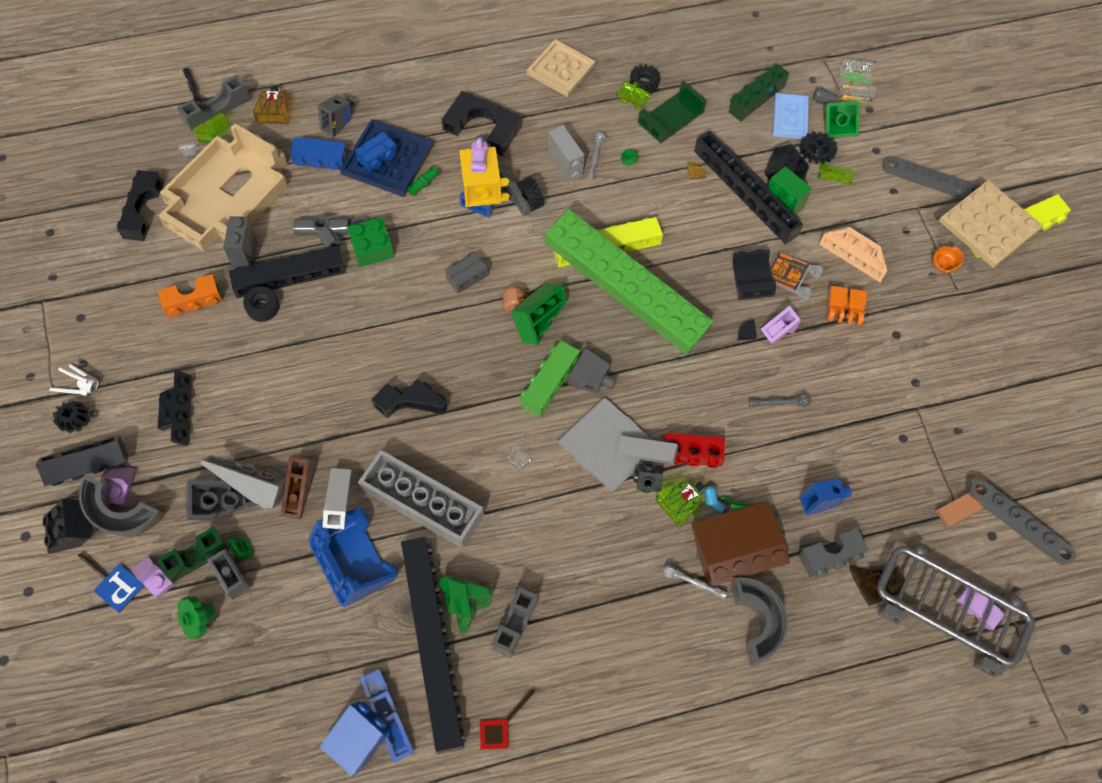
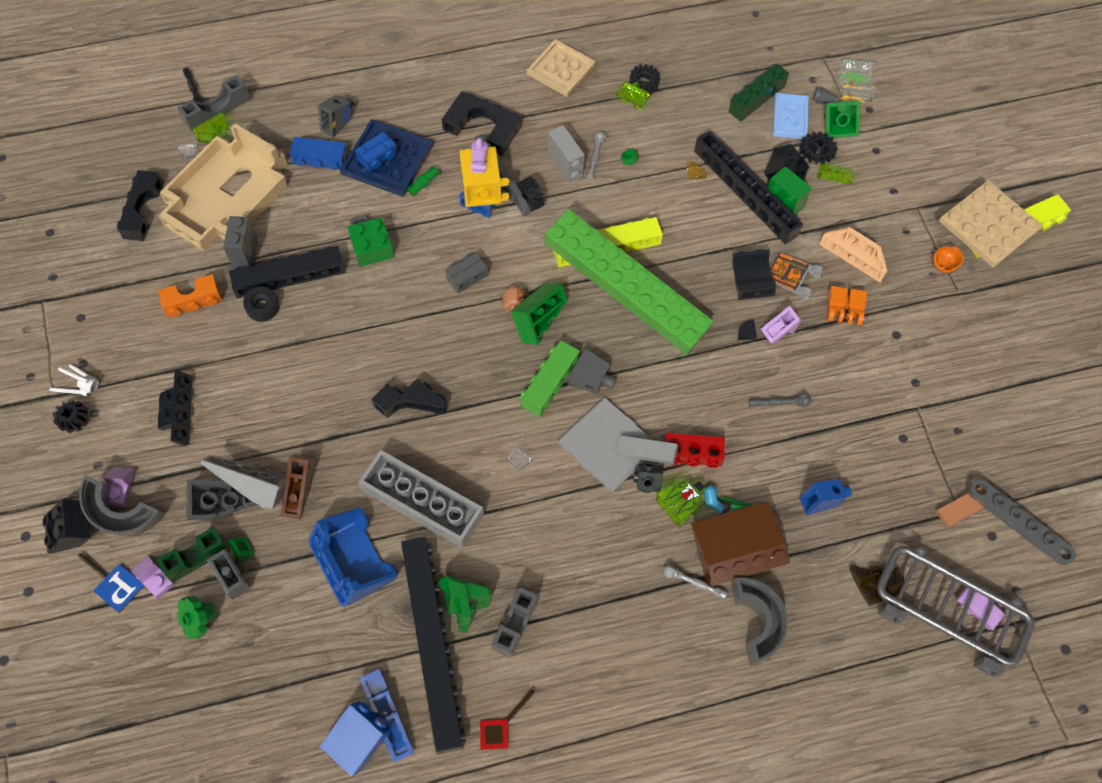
black brick [36,434,128,486] -> none
clear yellow torso [253,85,289,124] -> none
dark grey piece [293,215,350,248] -> none
white brick [323,468,351,529] -> none
dark green panel [638,81,707,144] -> none
dark grey arch [798,528,869,577] -> none
dark grey plate [882,156,980,199] -> none

